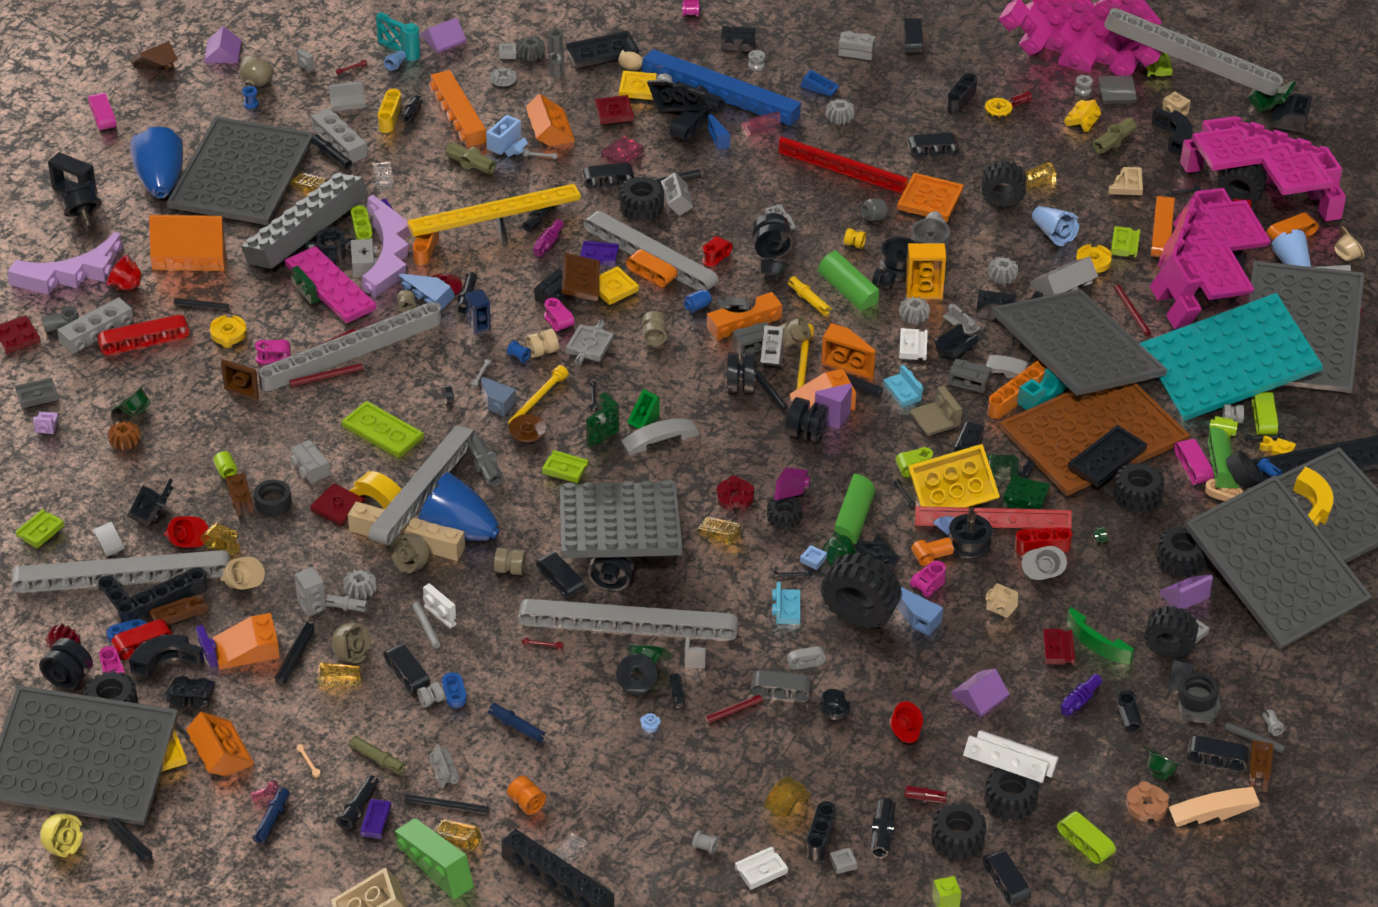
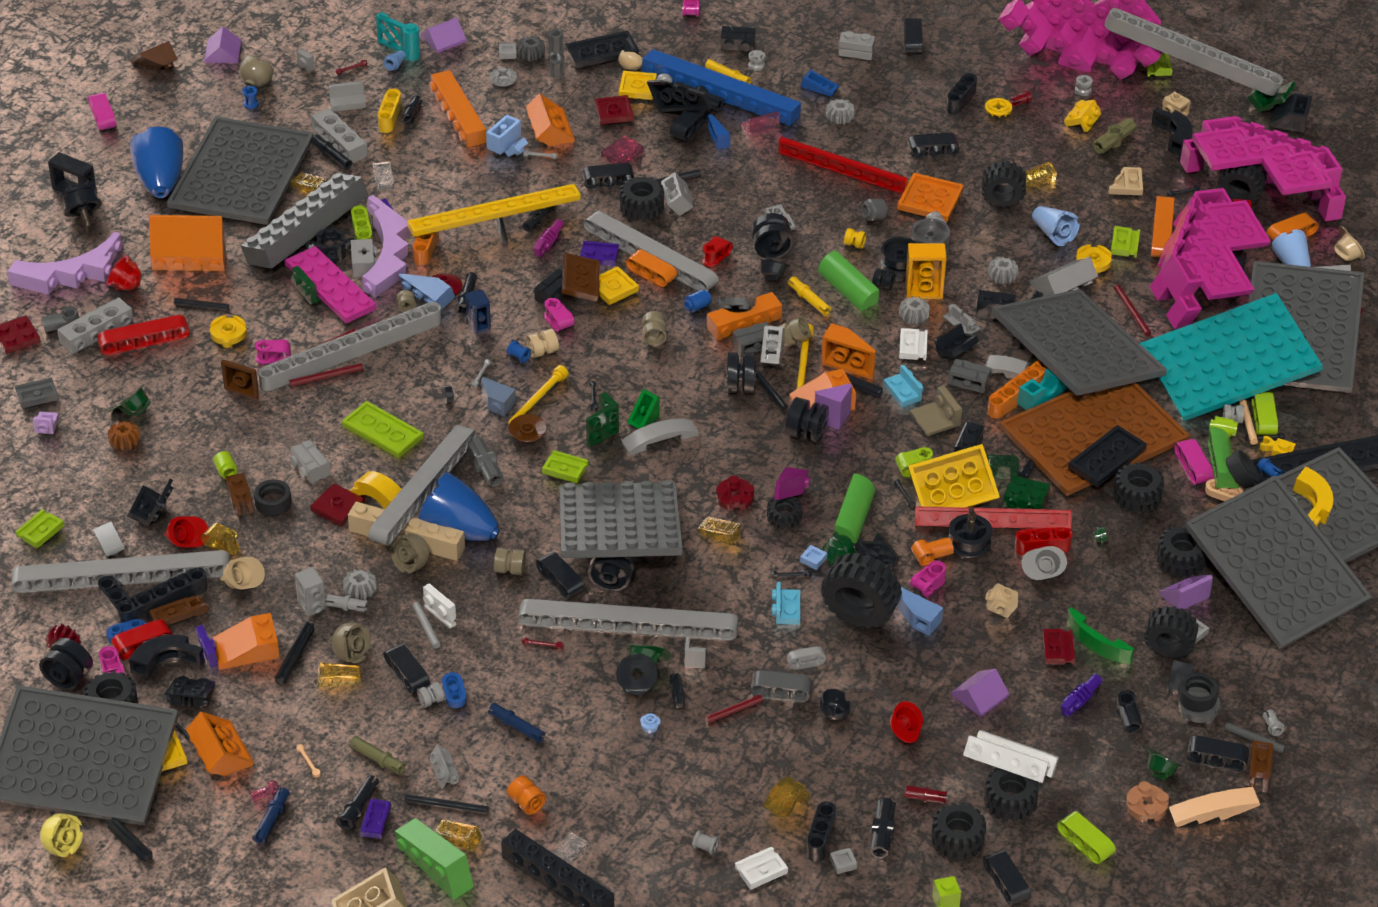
olive piece [445,142,496,175] -> none
light grey plate [566,320,614,365] -> none
tile [933,516,955,536] -> none
dark grey slope [1098,75,1137,104] -> none
none -> yellow pin [705,59,752,84]
none -> light nougat bar [1239,399,1258,445]

